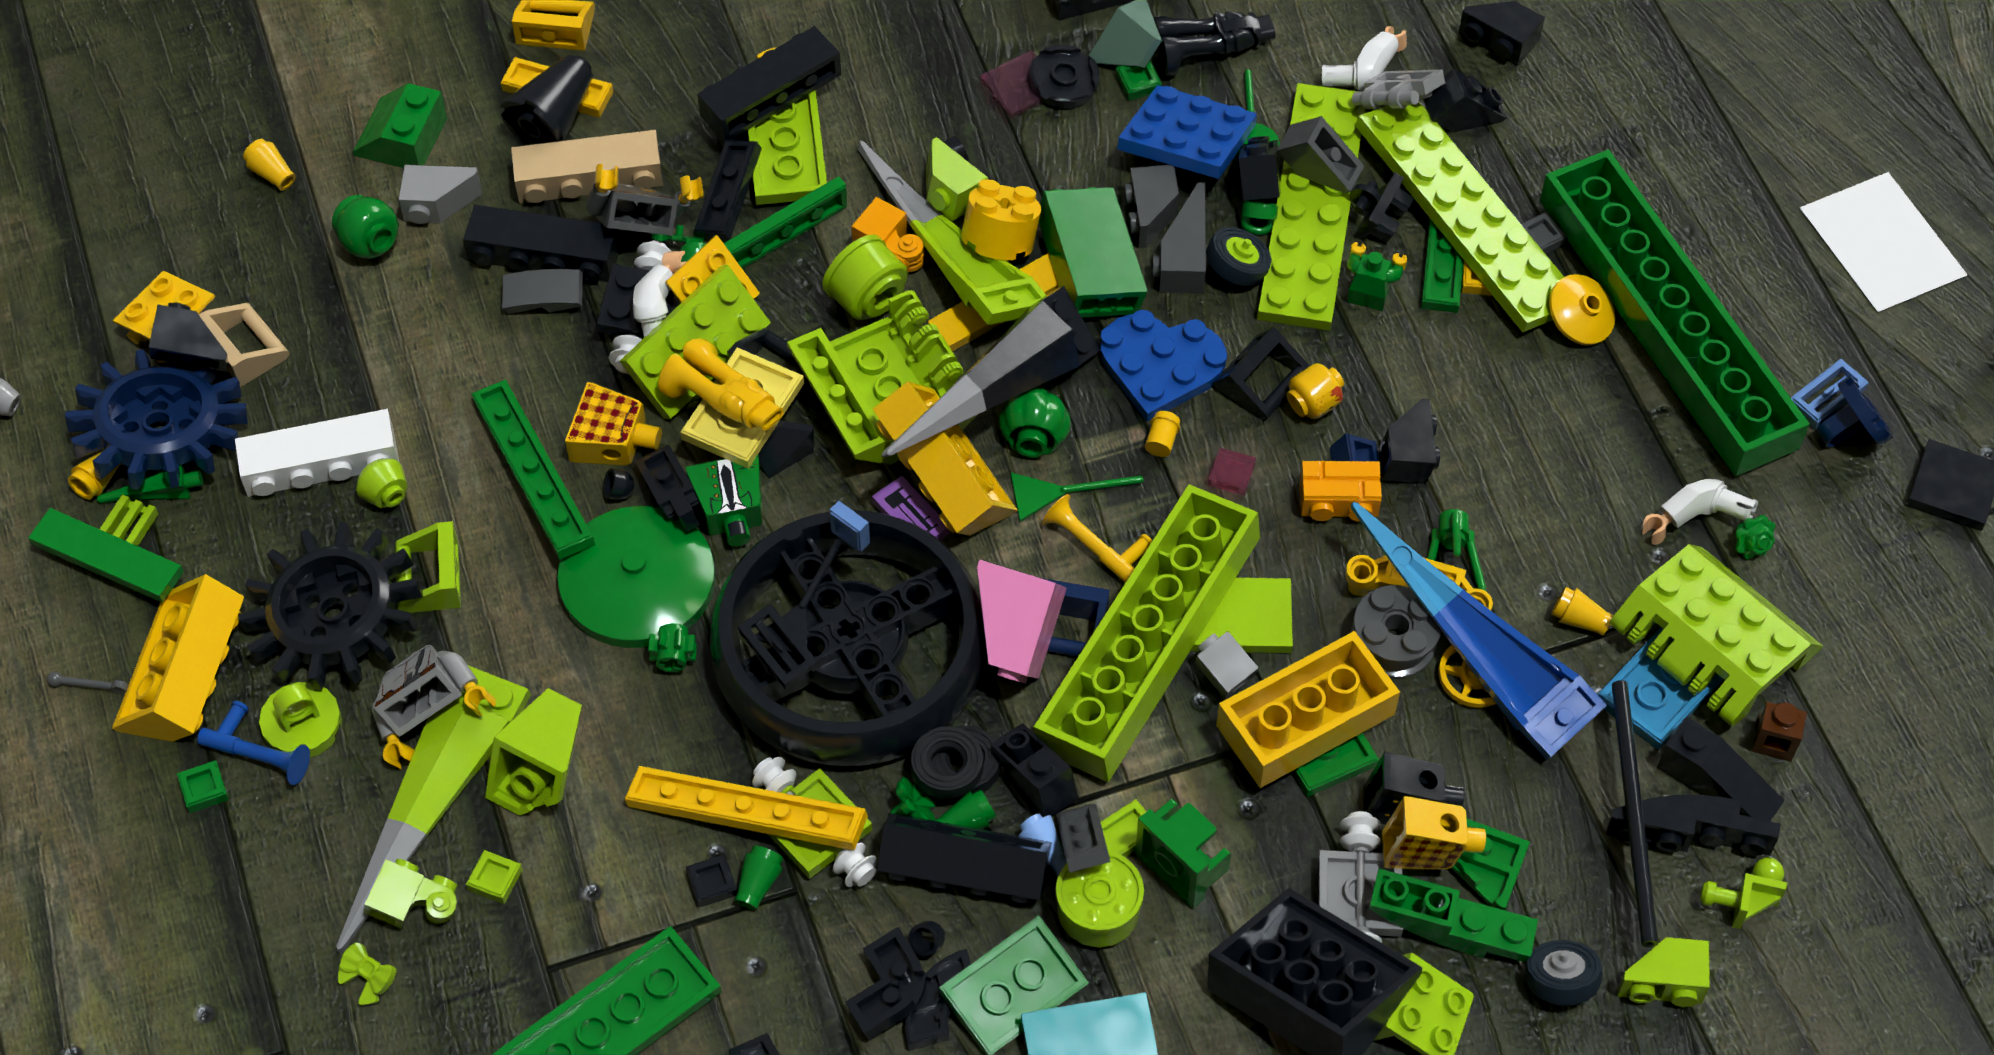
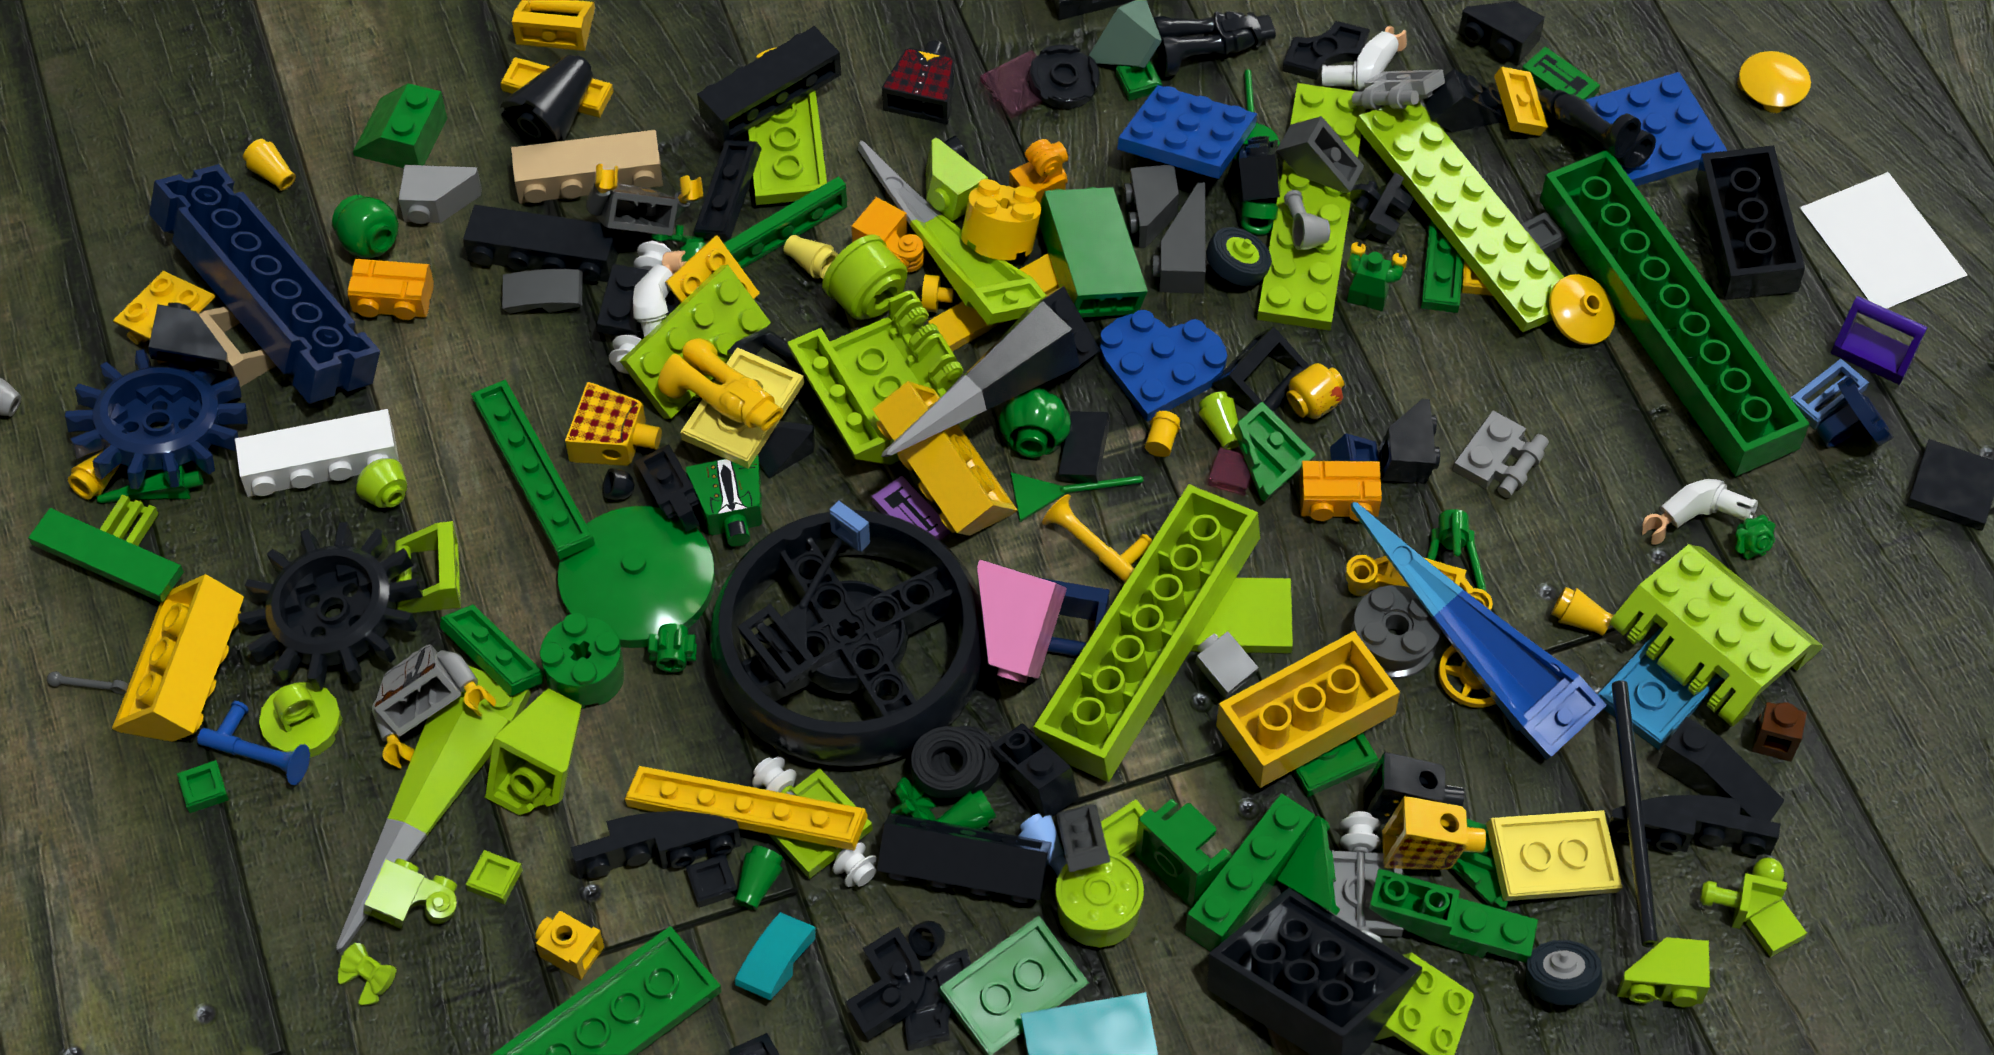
none -> dark blue brick [149,164,380,404]
none -> light orange brick [347,259,434,320]
none -> green tile [440,604,544,697]
none -> yellow brick [535,911,605,980]
none -> green brick [540,613,624,709]
none -> black slope [571,811,742,879]
none -> teal slope [735,912,816,1000]
none -> light yellow cone [784,235,838,279]
none -> black torso [882,41,955,125]
none -> yellow tile [921,275,954,313]
none -> light orange brick [1009,139,1068,203]
none -> black tile [1059,411,1110,483]
none -> green brick [1185,793,1316,952]
none -> lime cone [1199,391,1239,451]
none -> green wing [1233,402,1316,502]
none -> green tile [1277,815,1340,916]
none -> black tile [1282,21,1370,80]
none -> light grey bar [1284,190,1330,250]
none -> light grey plate [1453,411,1549,498]
none -> light yellow tile [1486,810,1623,901]
none -> yellow plate [1494,67,1548,136]
none -> green tile [1522,47,1600,100]
none -> black piece [1539,88,1656,168]
none -> blue plate [1586,72,1727,186]
none -> black brick [1696,145,1805,300]
none -> yellow dish [1737,51,1811,113]
none -> lime tile [1746,900,1807,957]
none -> dark purple tile [1830,296,1928,385]

